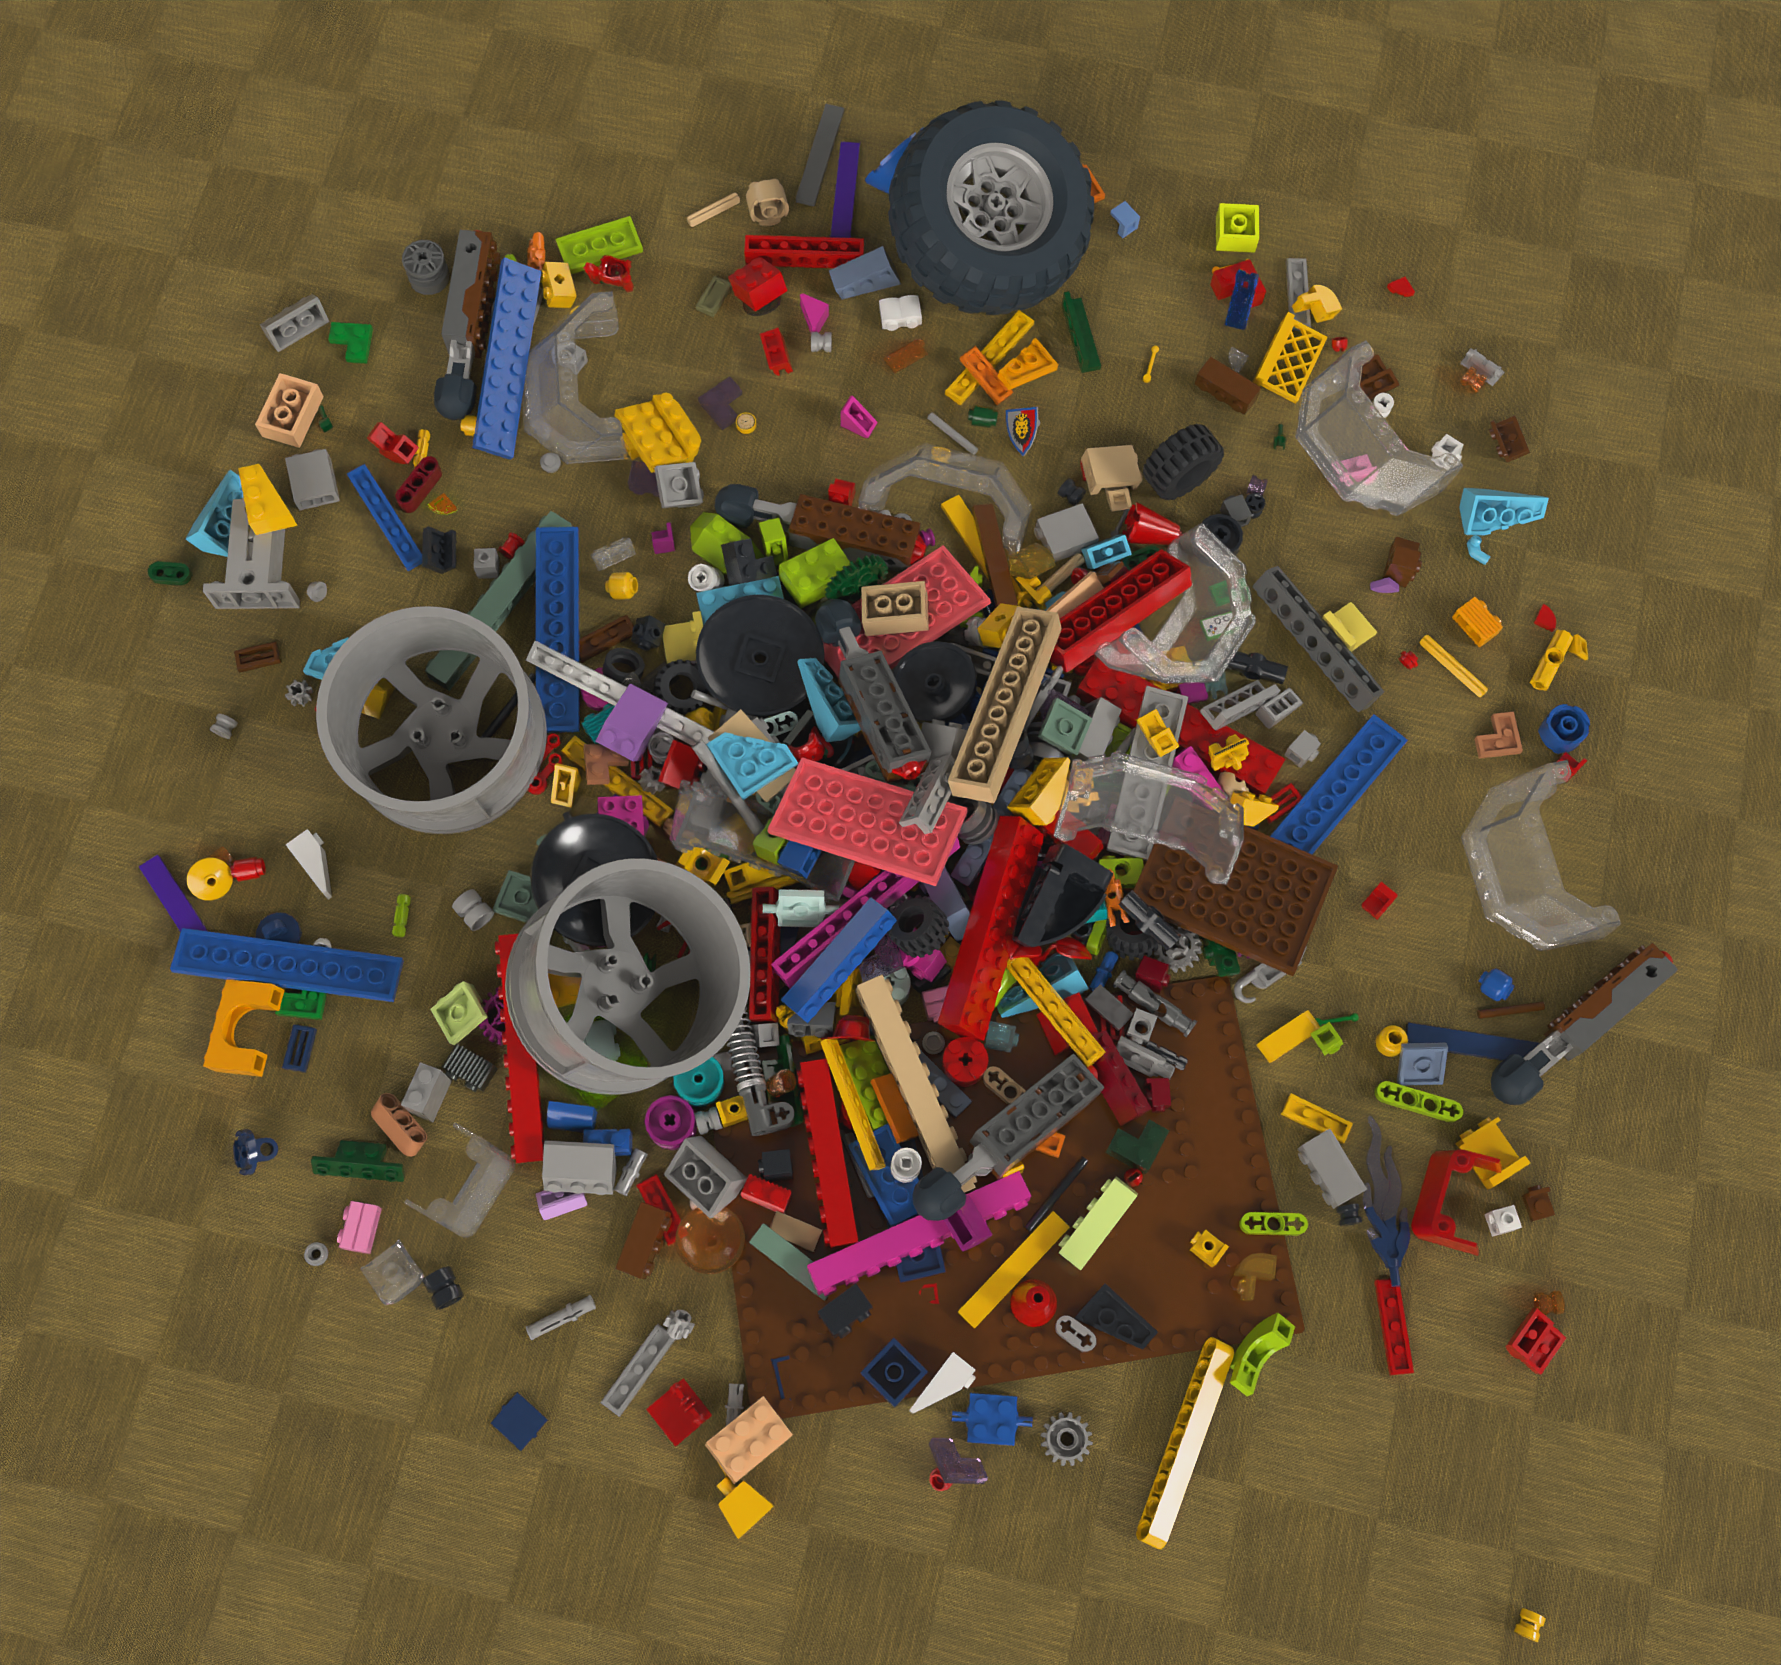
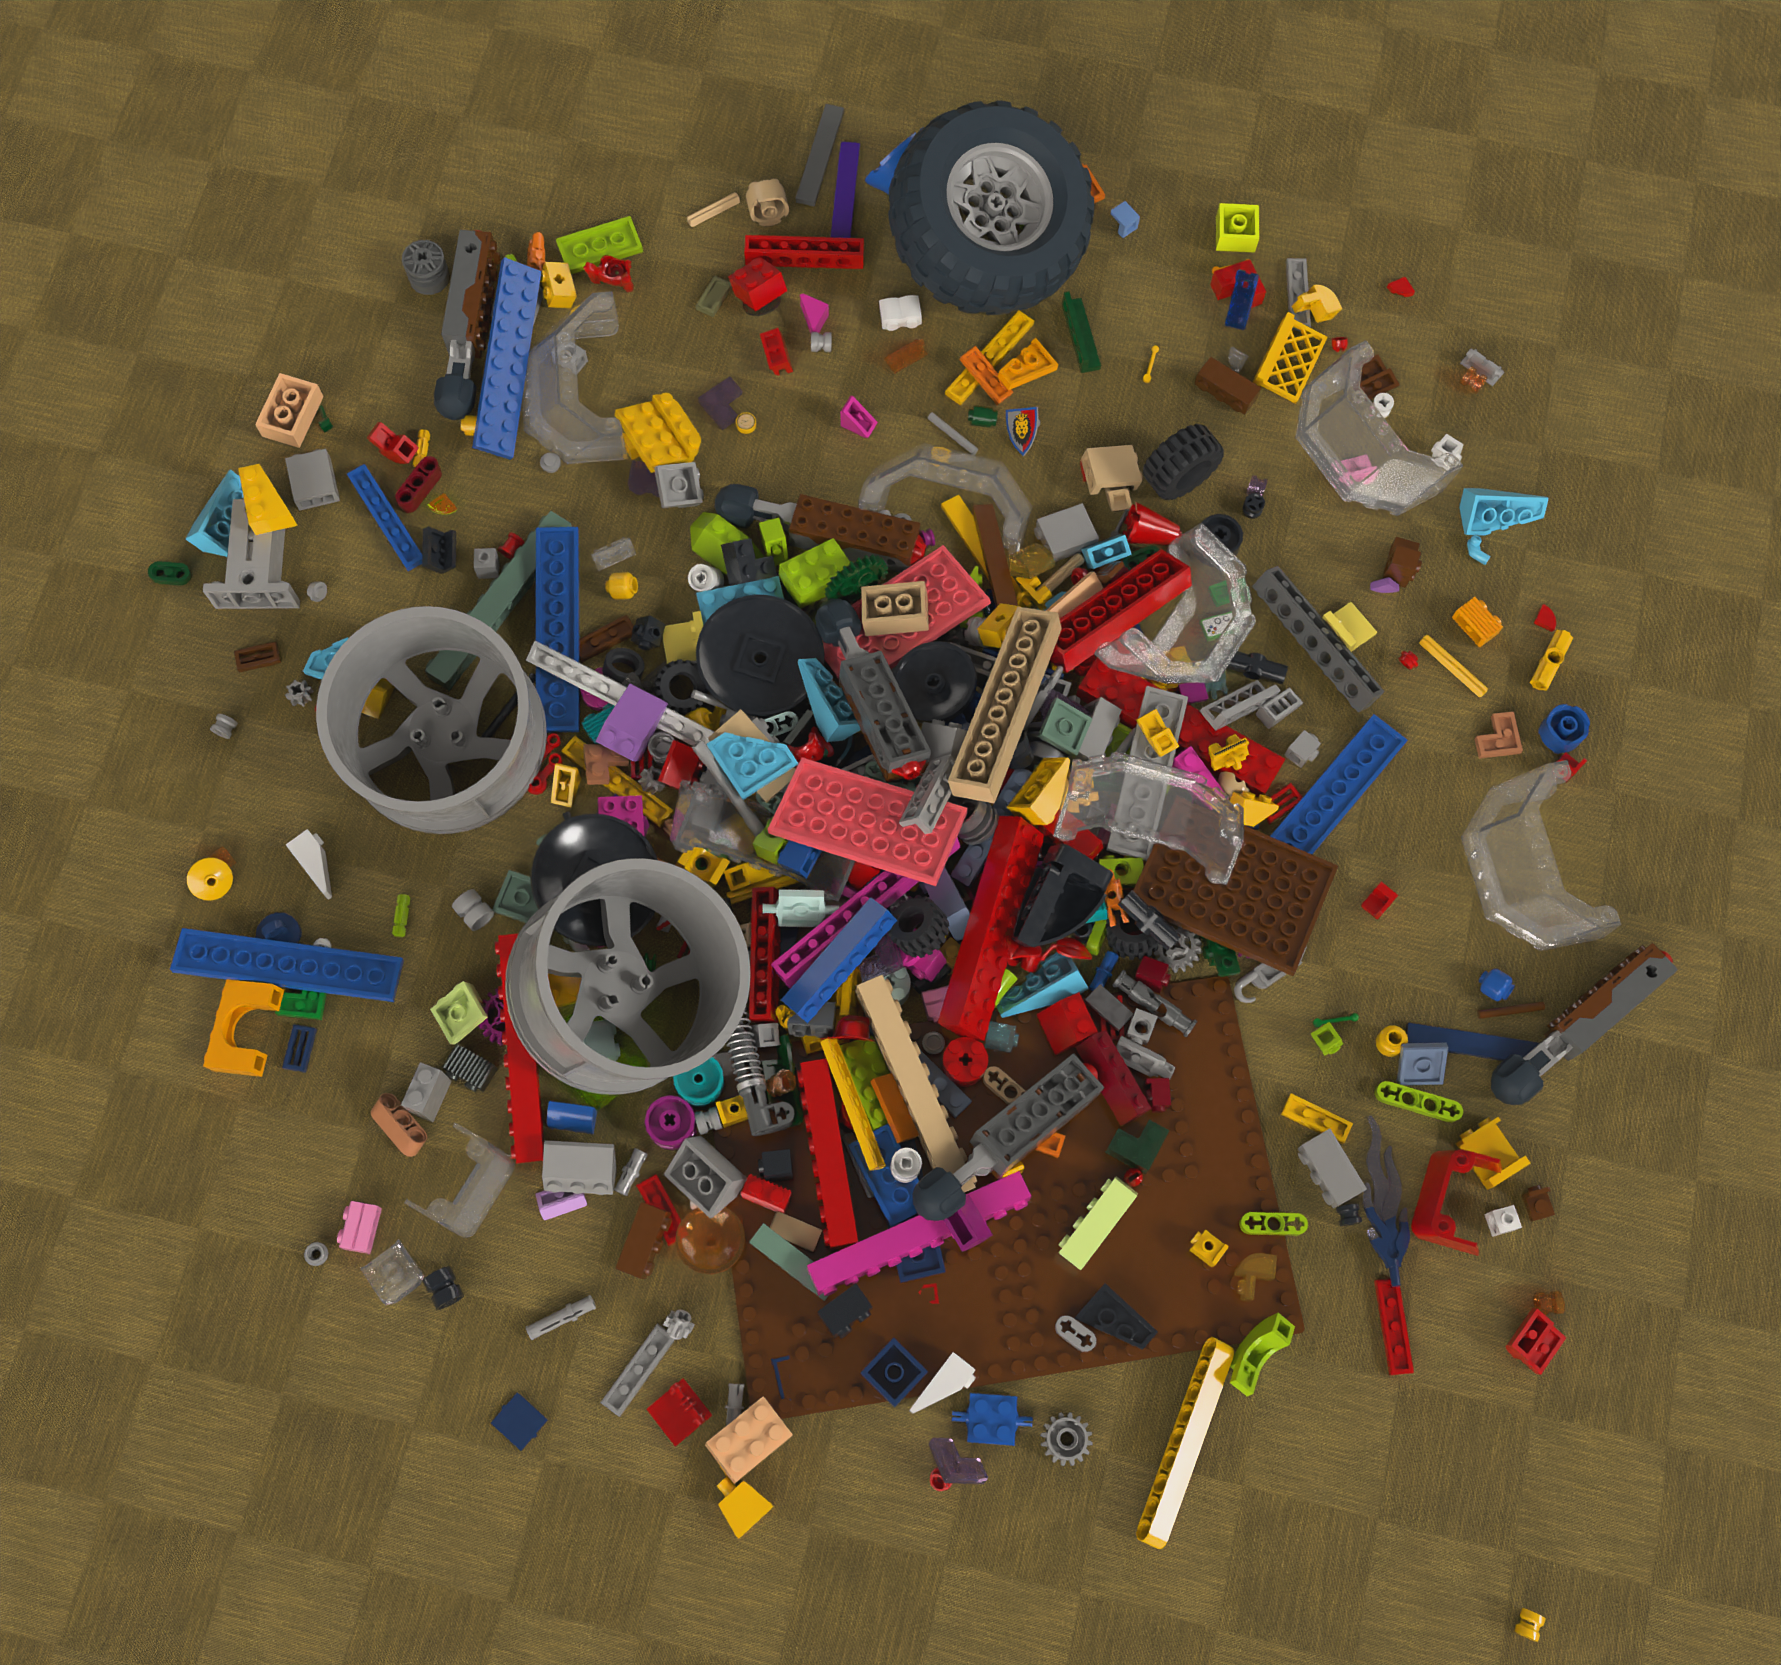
dark purple tile [139,854,209,932] -> none
red brick [230,856,266,882] -> none
dark blue tile [233,1129,278,1176] -> none
light grey slope [260,294,329,352] -> none
dark green bracket [311,1140,405,1182] -> none
green plate [329,322,373,364] -> none
blue brick [583,1129,633,1156] -> none
magenta panel [651,522,675,554] -> none
red brick [828,478,856,506] -> none
sand blue wedge [829,246,901,299] -> none
yellow tile [957,1211,1070,1329] -> none
yellow tile [1006,957,1105,1067] -> none
red cone [1010,1279,1057,1327] -> none
black bar [1024,1156,1088,1232] -> none
black wheel [1057,478,1086,506] -> none
black axle [1145,1041,1188,1070] -> none
dark grey brick [1220,494,1252,527] -> none
yellow beam [1257,1010,1321,1064] -> none
dark green hand [1273,424,1287,450] -> none
reddish brown bracket [1489,416,1530,463] -> none
yellow slope [1568,634,1588,660] -> none

